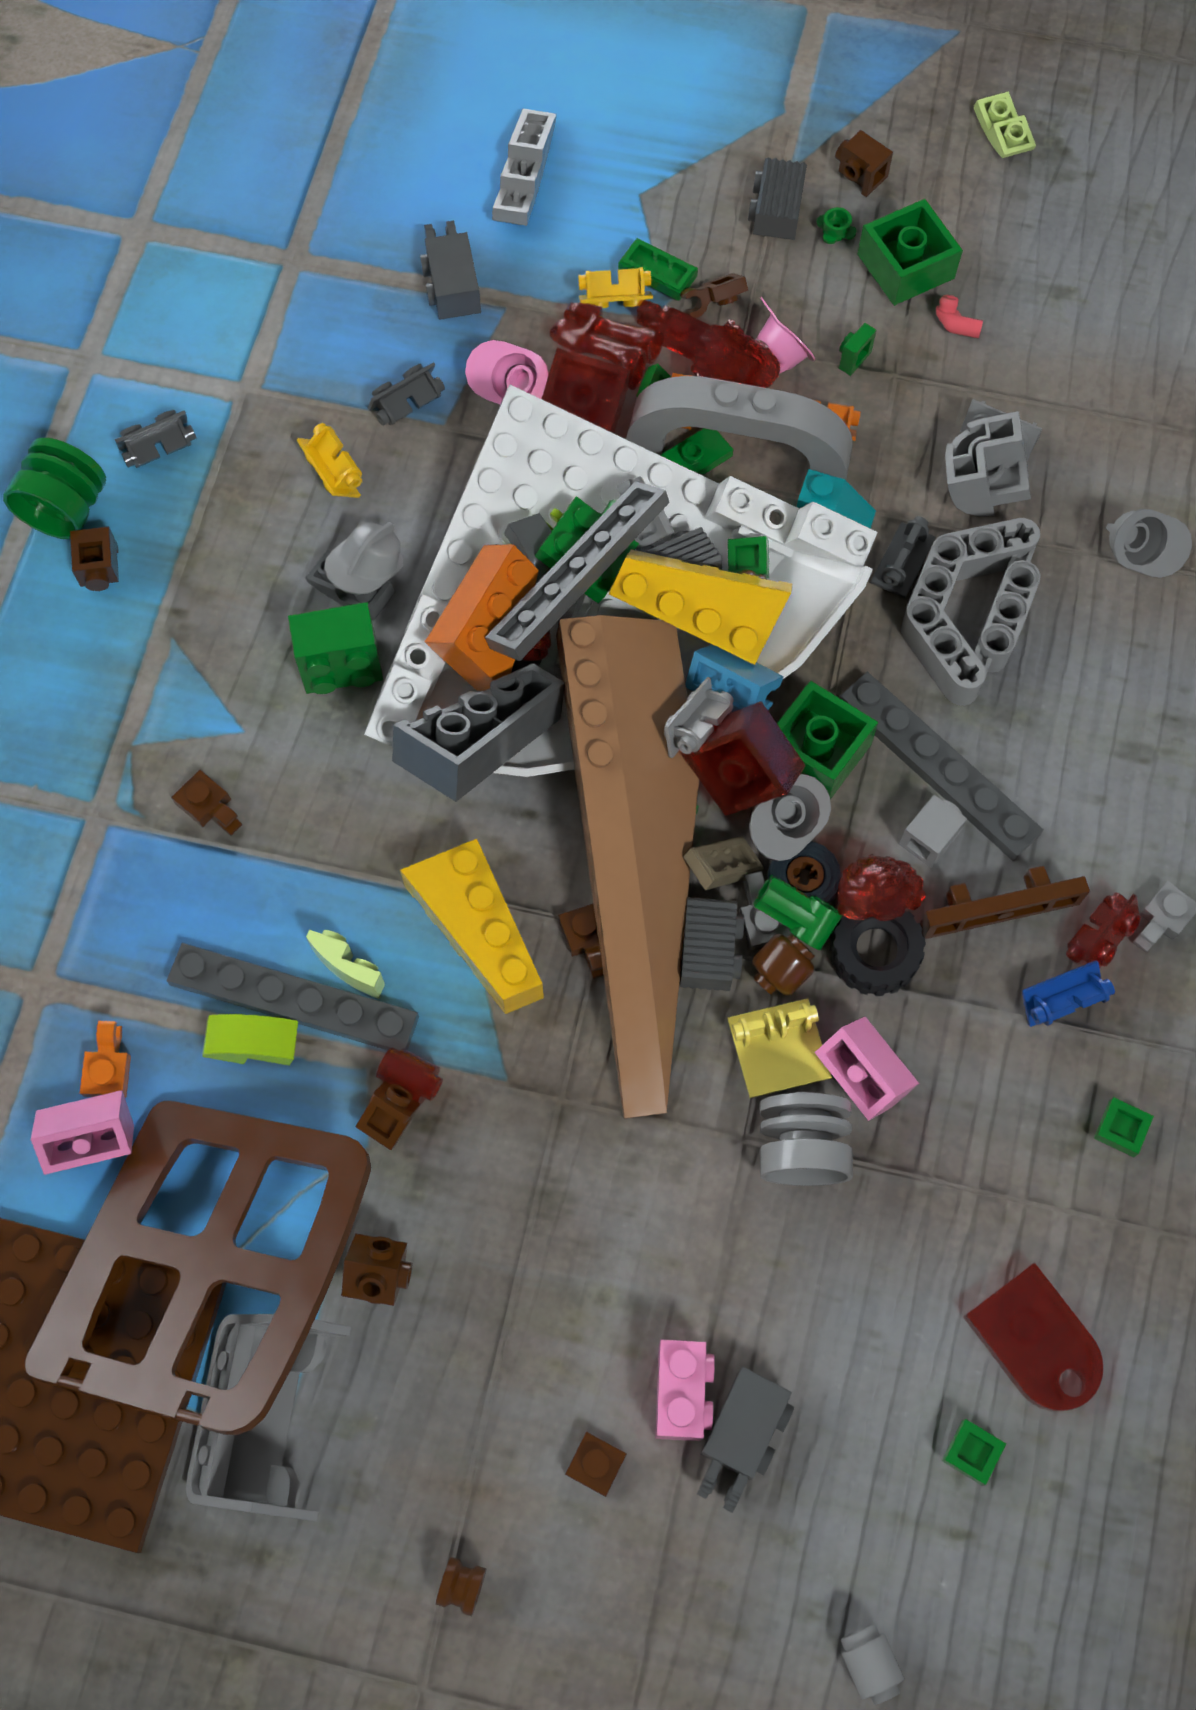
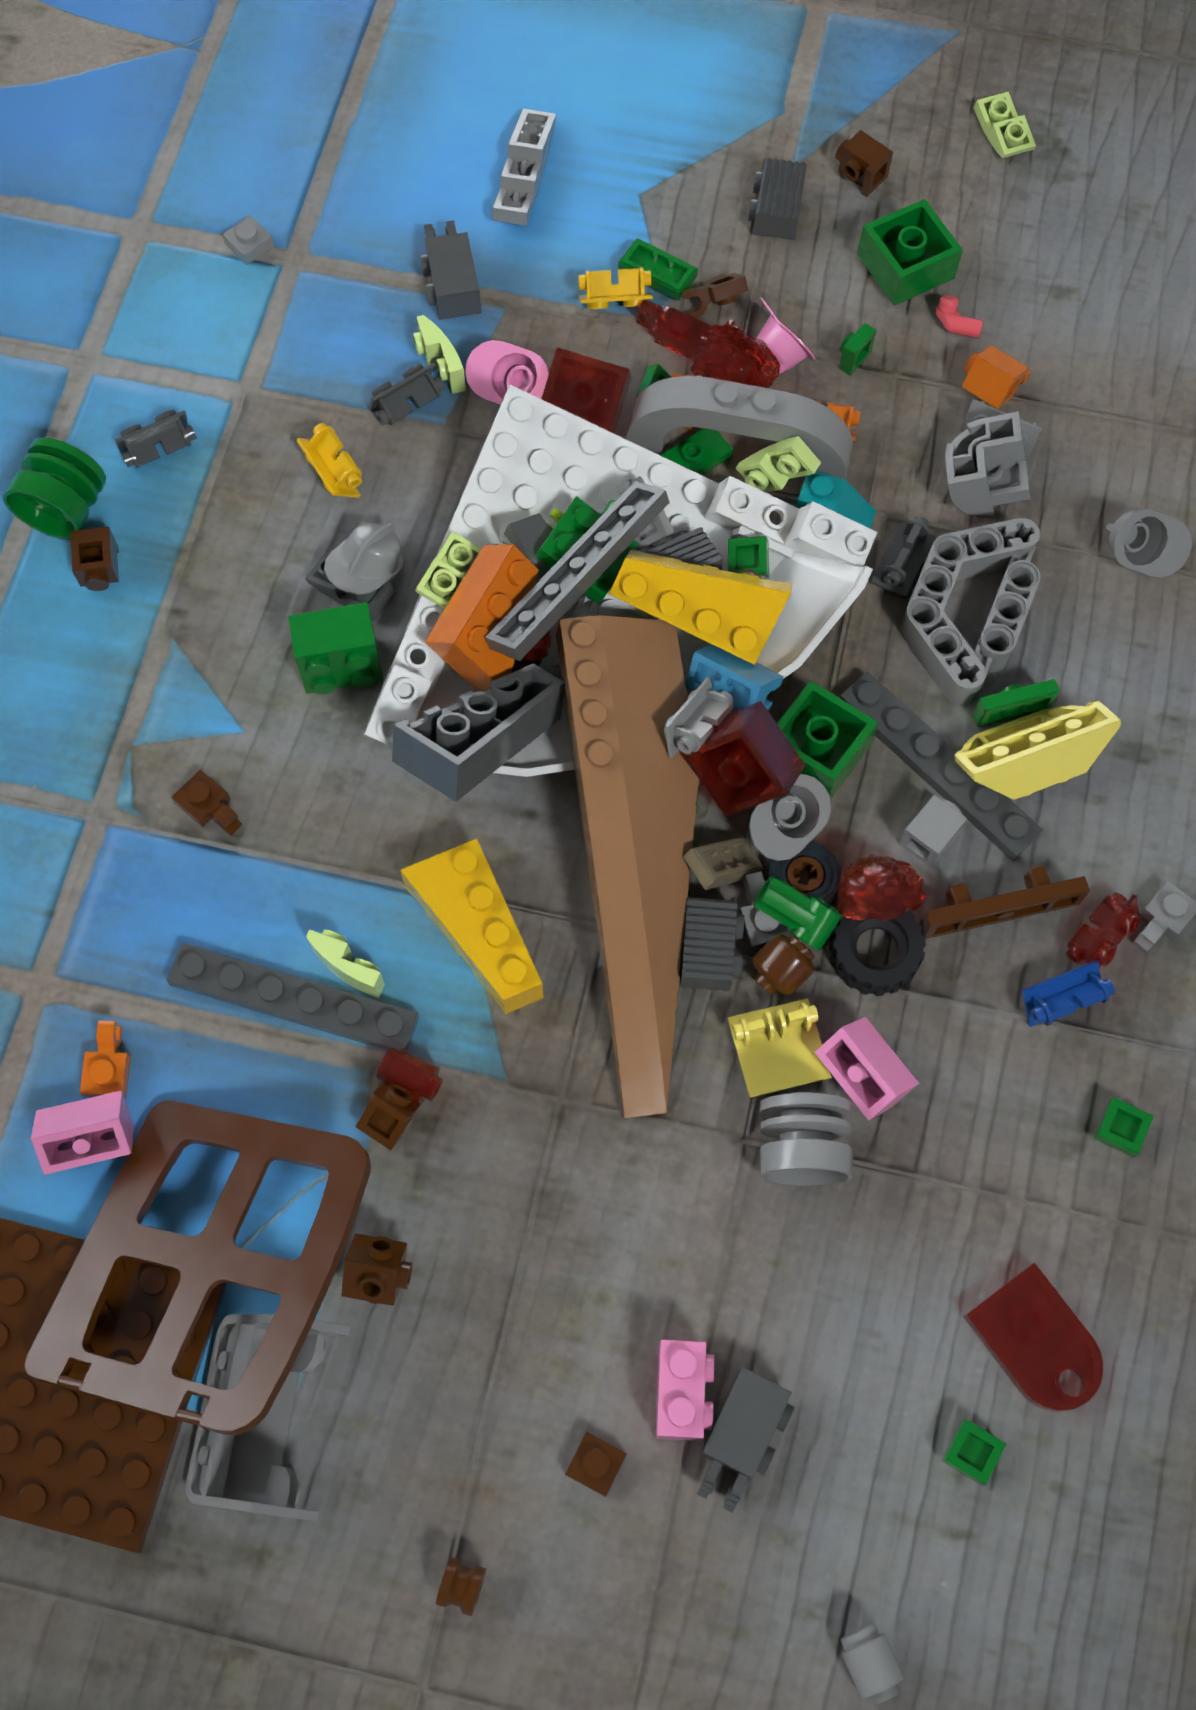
lime slope [202,1014,298,1066] -> none
clear red piece [549,302,664,390] -> none
reddish brown plate [558,904,604,979] -> none
green plate [816,207,857,244] -> none
none -> light grey plate [222,216,274,265]
none -> yellowish green slope [413,315,466,394]
none -> yellowish green slope [415,531,481,609]
none -> yellowish green slope [736,436,821,493]
none -> light yellow wedge [955,701,1121,800]
none -> orange brick [961,345,1031,409]
none -> green plate [972,679,1060,727]

